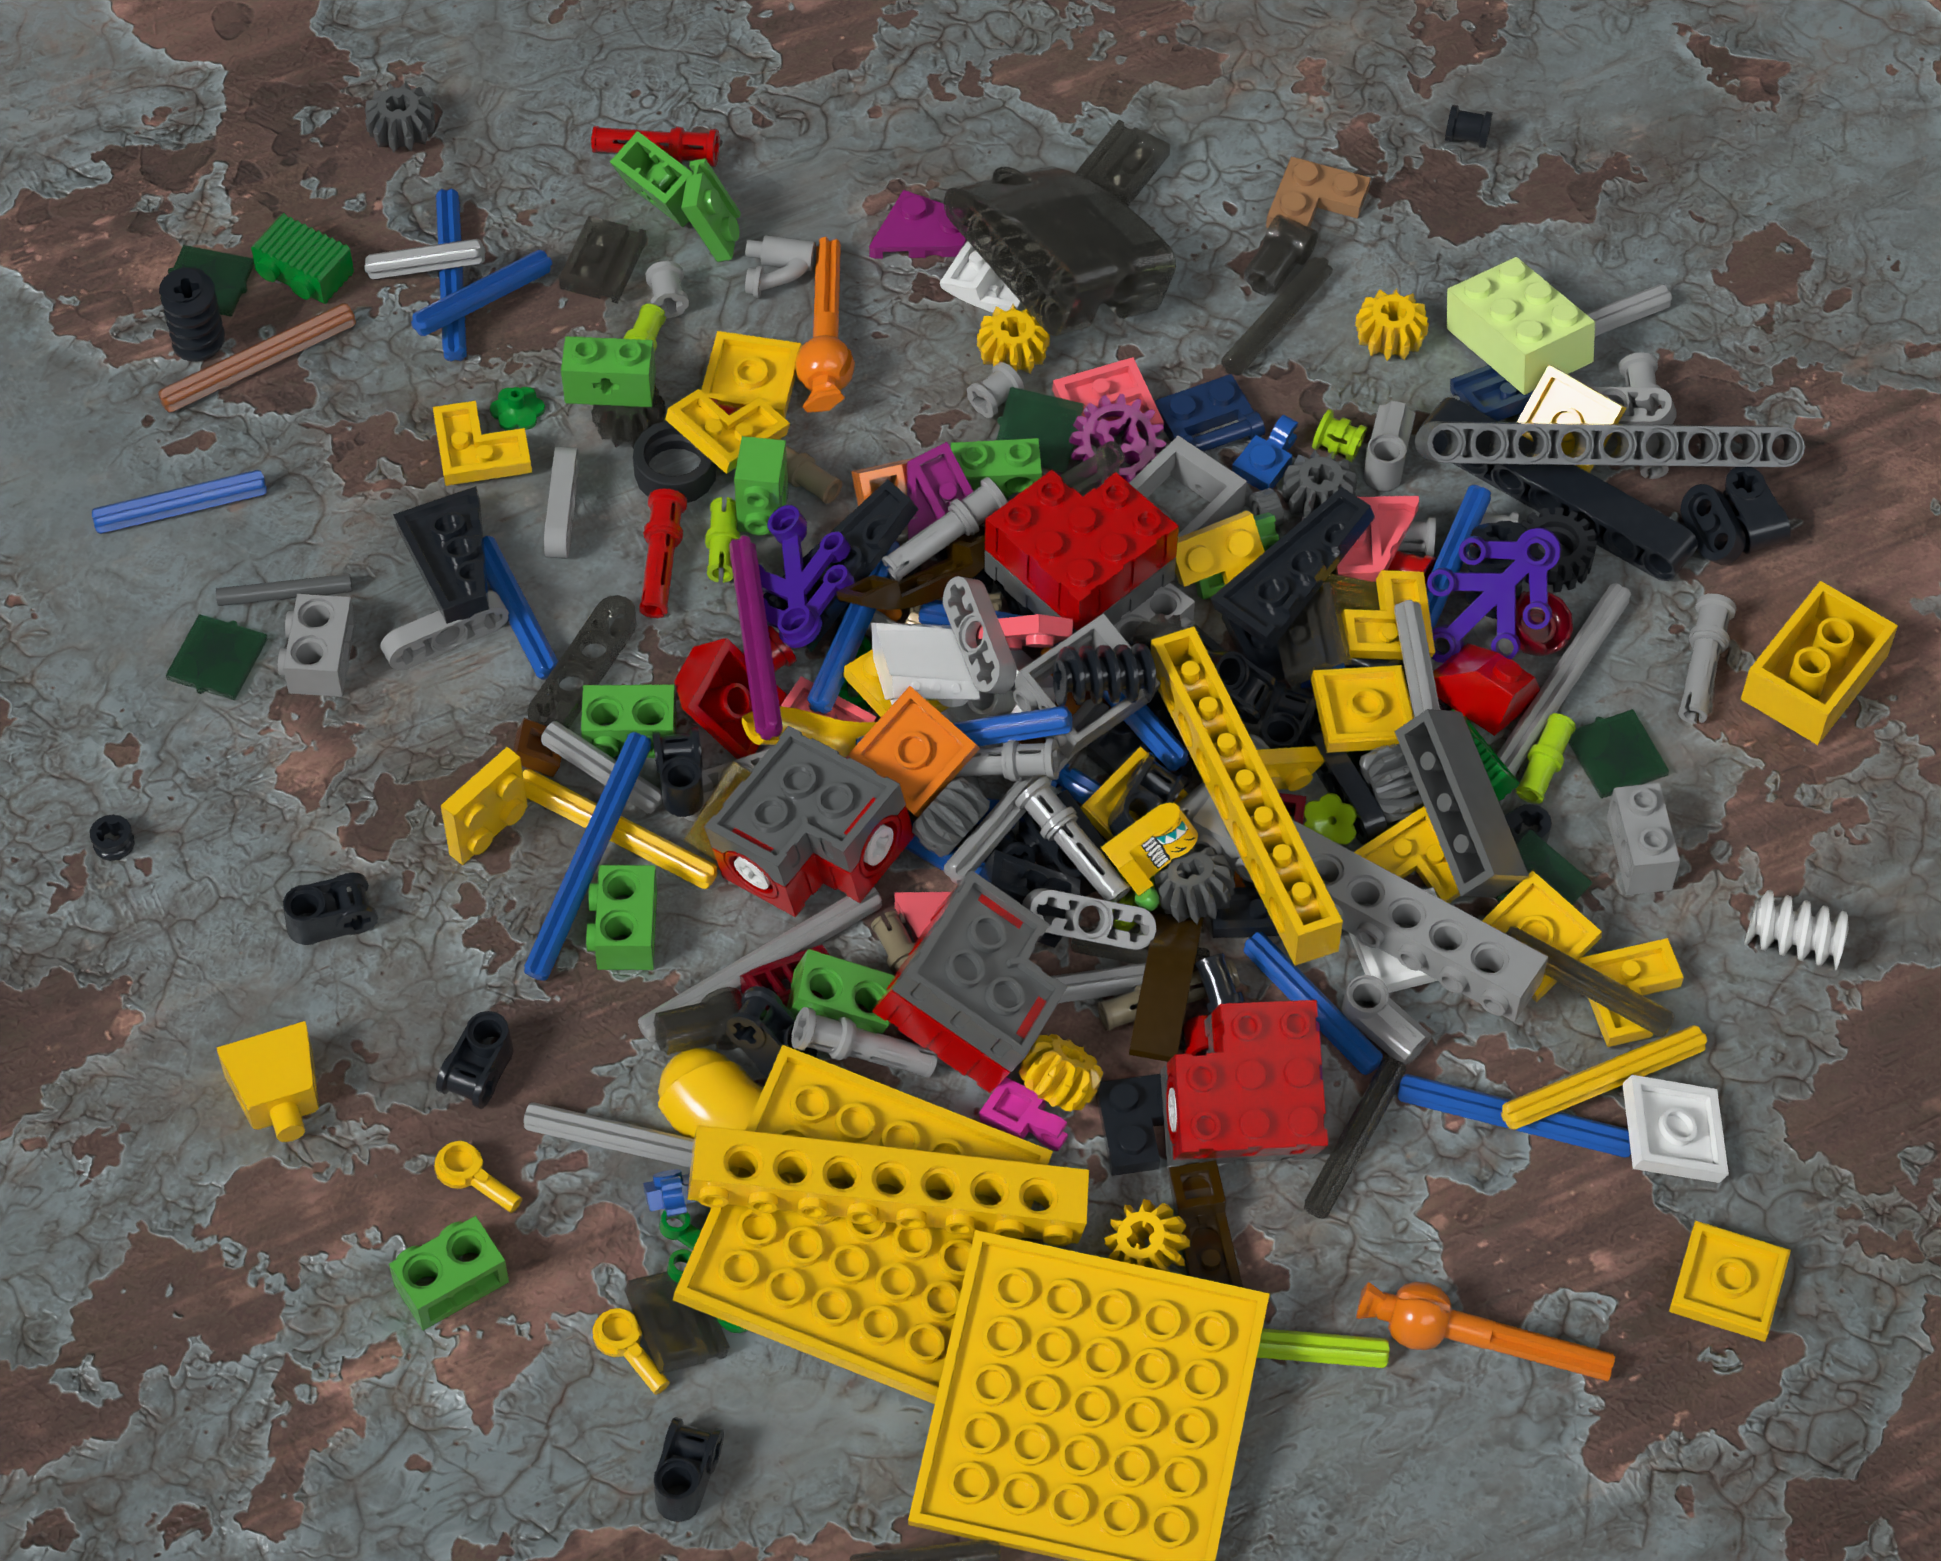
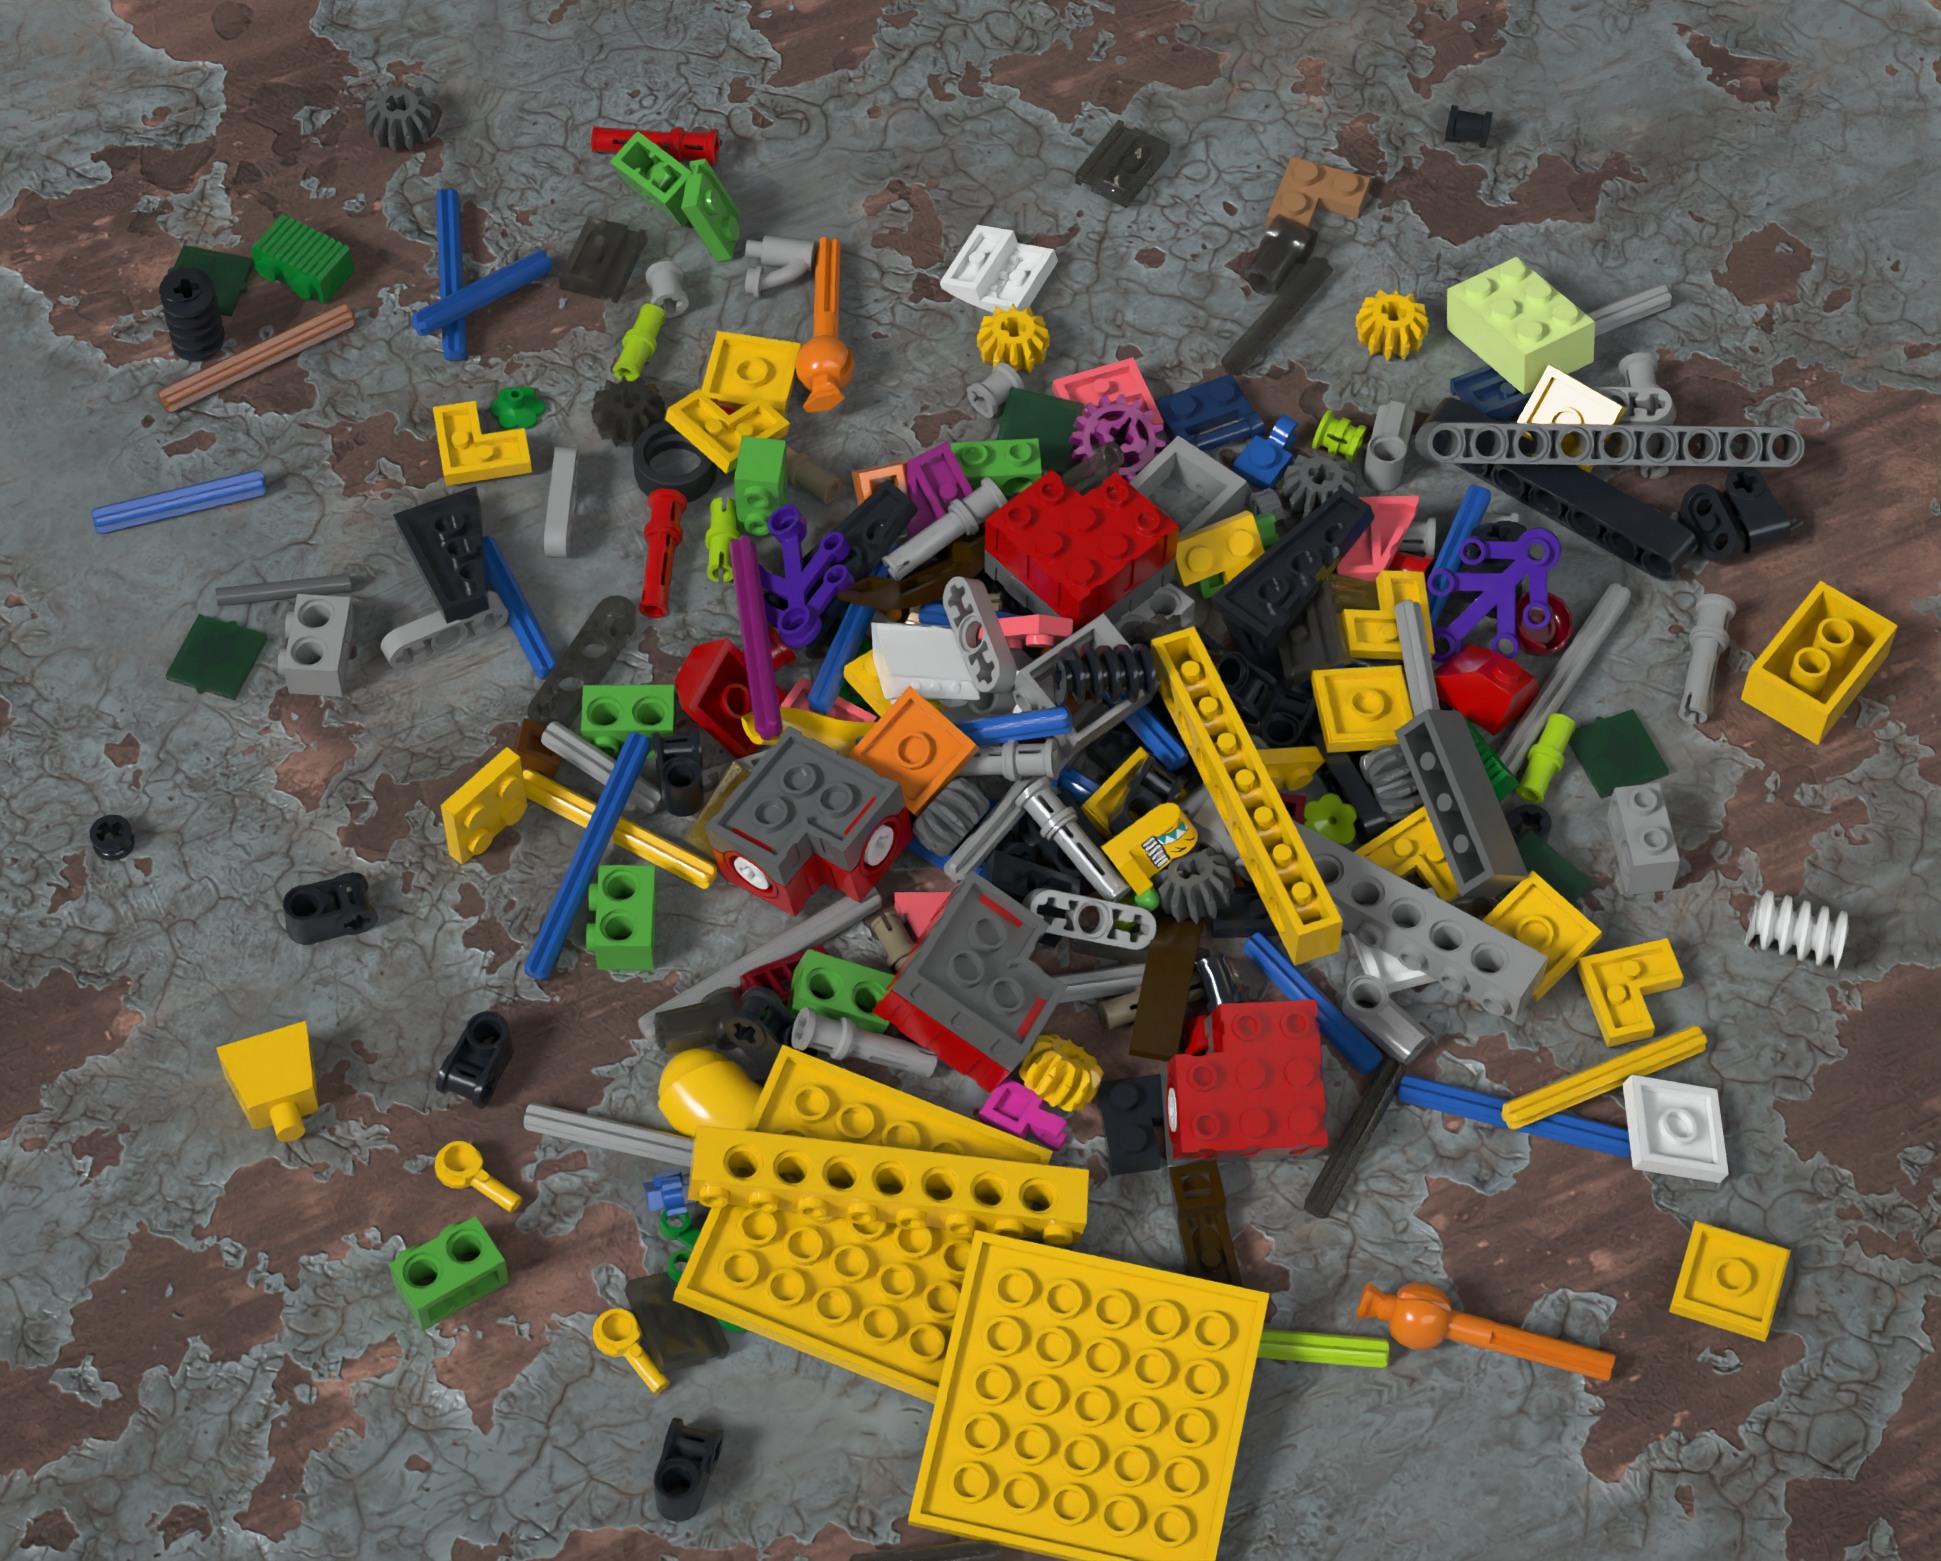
light grey axle [364,239,486,279] -> none
bright green brick [561,336,656,407] -> none
magenta wing [869,190,979,259] -> none
clear smoke panel [944,166,1176,336] -> none
yellow gear [1104,1199,1190,1272] -> none
clear smoke axle [1505,926,1675,1037] -> none
black tyre [1521,507,1597,592] -> none

